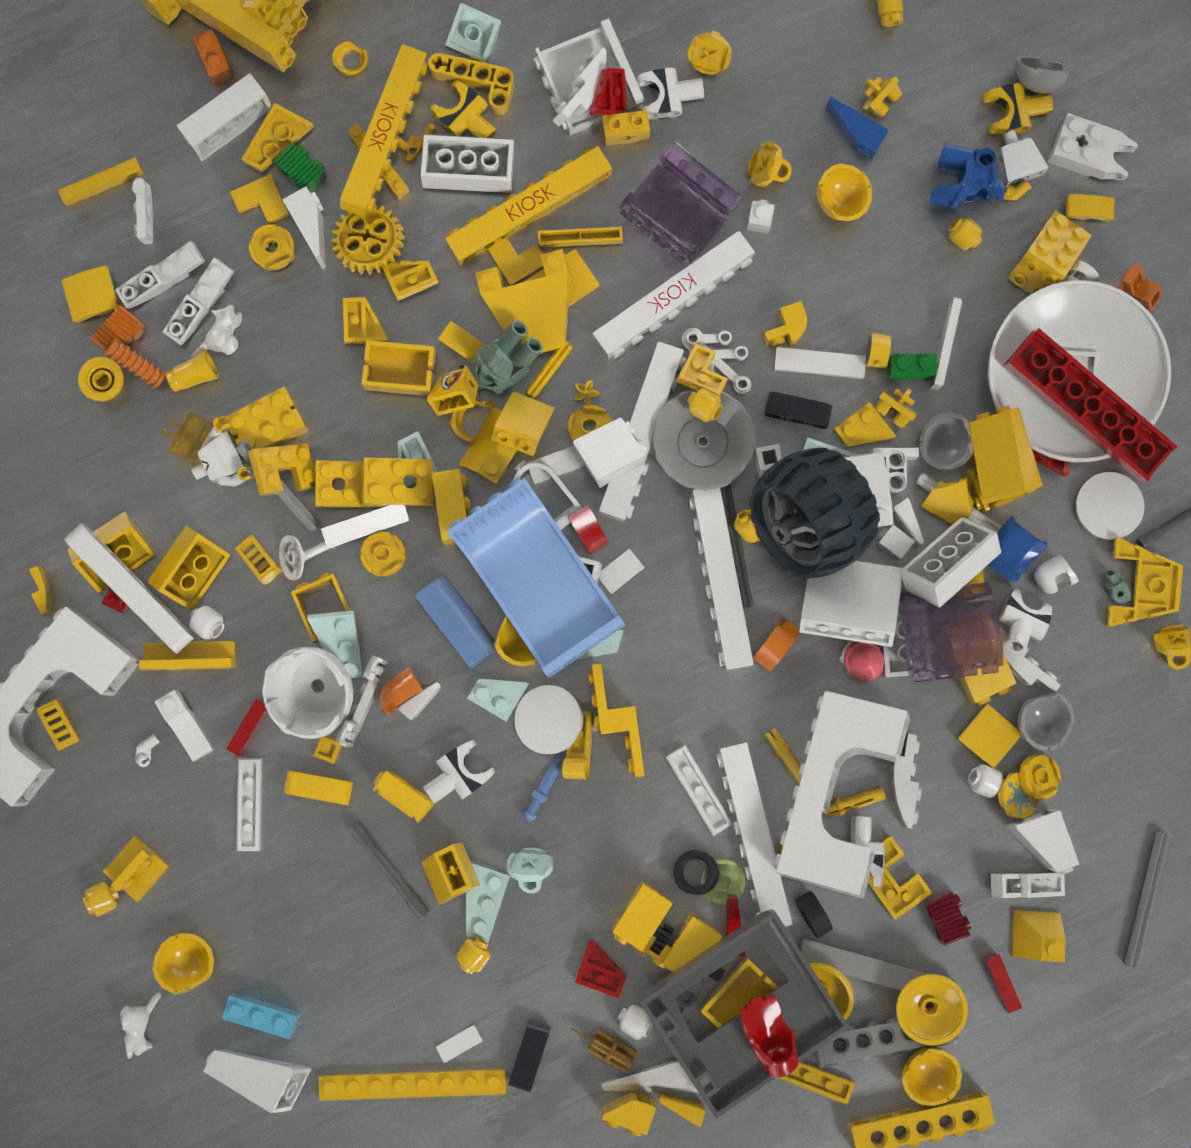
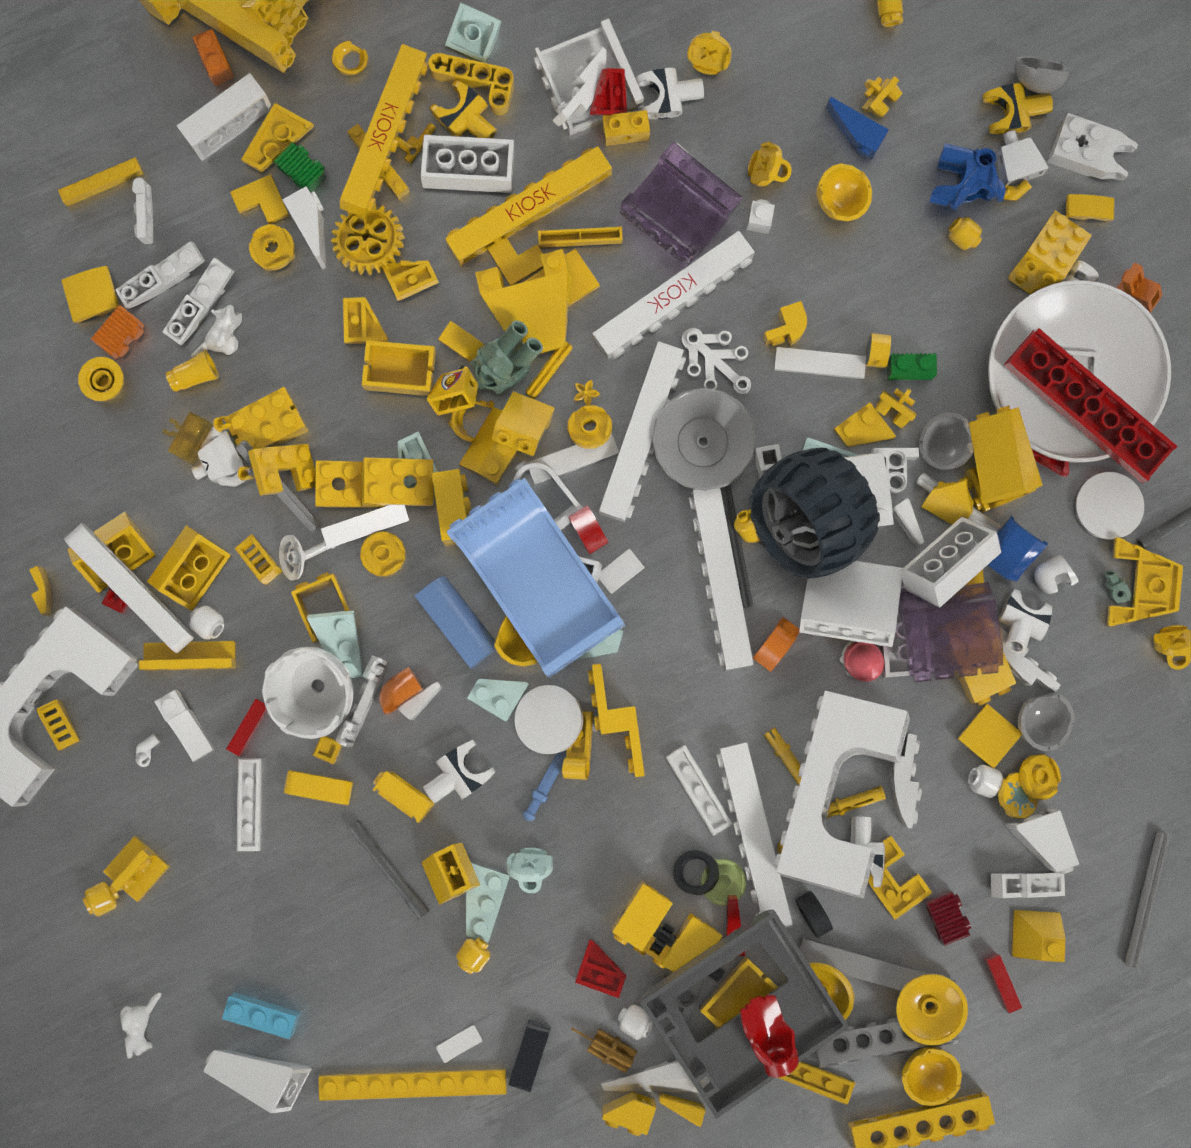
orange piece [104,337,166,388] -> none
yellow cylinder [152,933,214,994] -> none
white slope [573,417,647,488] -> none
yellow tile [677,343,728,397] -> none
yellow head [687,388,723,422] -> none
black beam [764,392,833,429] -> none
white brick [876,525,915,561] -> none
white tile [931,298,962,390] -> none

